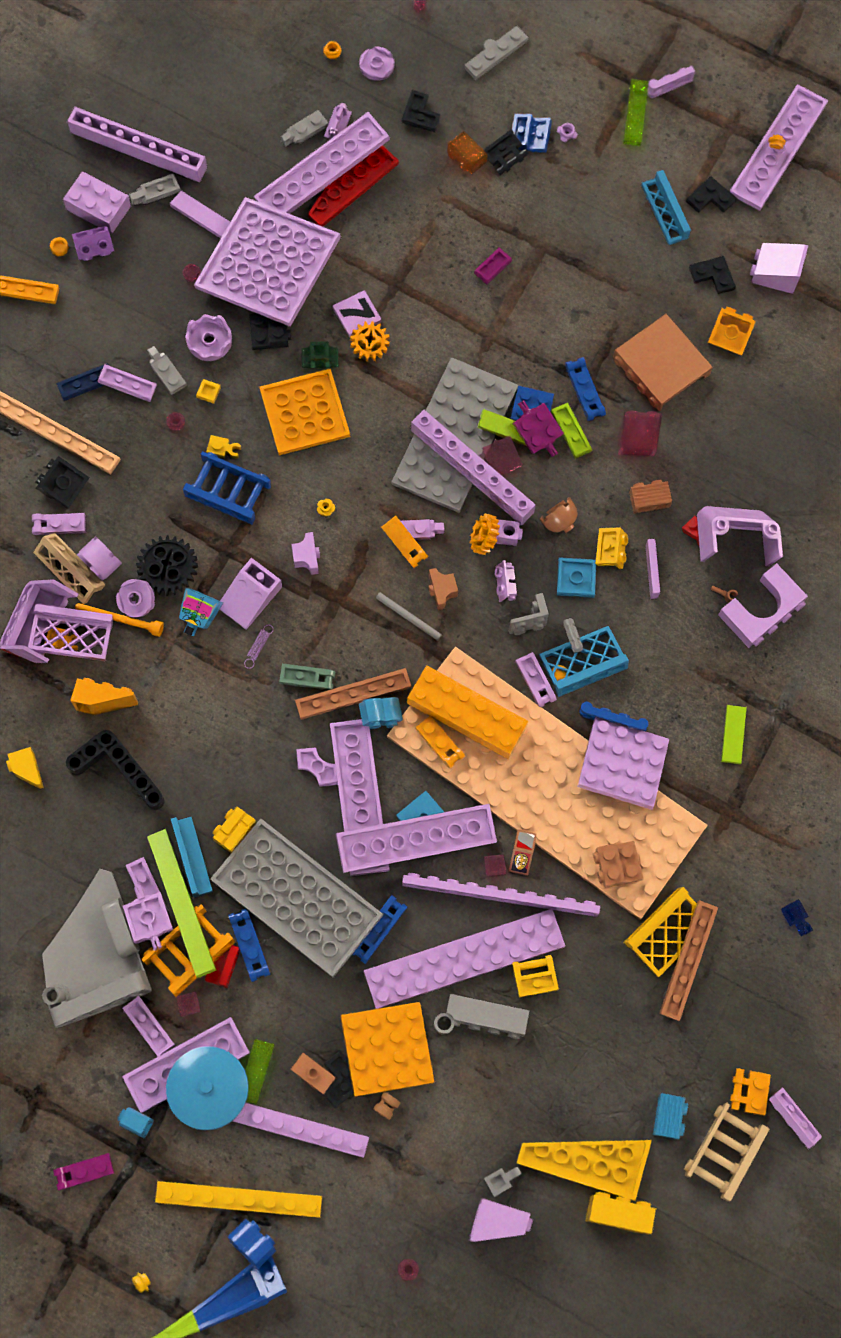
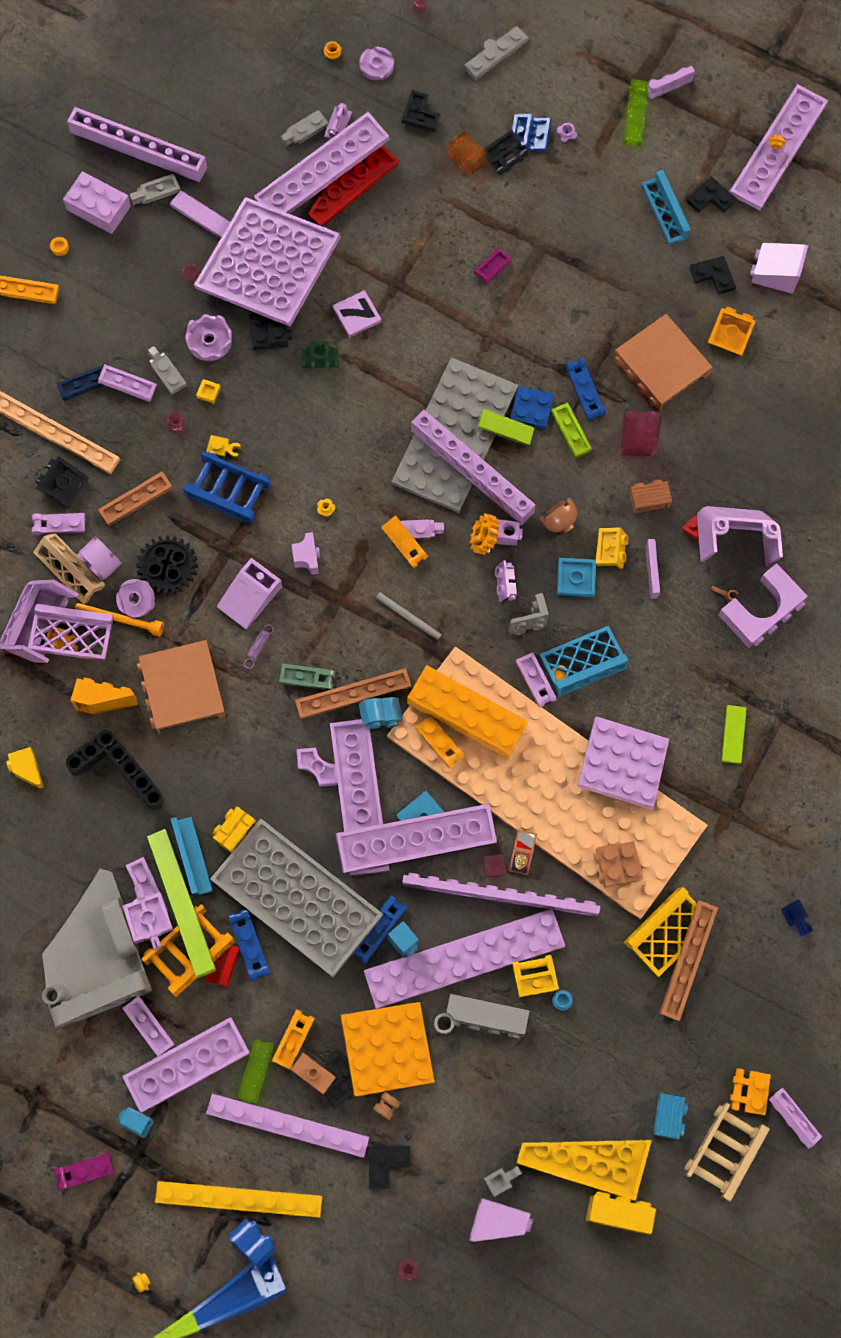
medium lavender brick [72,225,114,261] -> none
dark azure dish [166,1046,249,1130] -> none
clear pink plate [176,992,201,1017] -> none
torso [179,588,223,636] -> none
light orange plate [259,369,350,455] -> none
light orange gear [350,321,390,361] -> none
nougat brick [428,568,458,610] -> none
clear pink piece [482,436,523,475] -> none
magenta plate [512,400,564,457] -> none
light grey axle [563,618,583,653] -> none
blue plate [579,702,648,731] -> none
none -> nougat plate [98,472,173,527]
none -> nougat panel [137,640,226,734]
none -> light orange plate [272,1010,315,1070]
none -> black plate [369,1146,410,1189]
none -> dark azure brick [388,921,419,958]
none -> dark azure plate [552,990,573,1011]

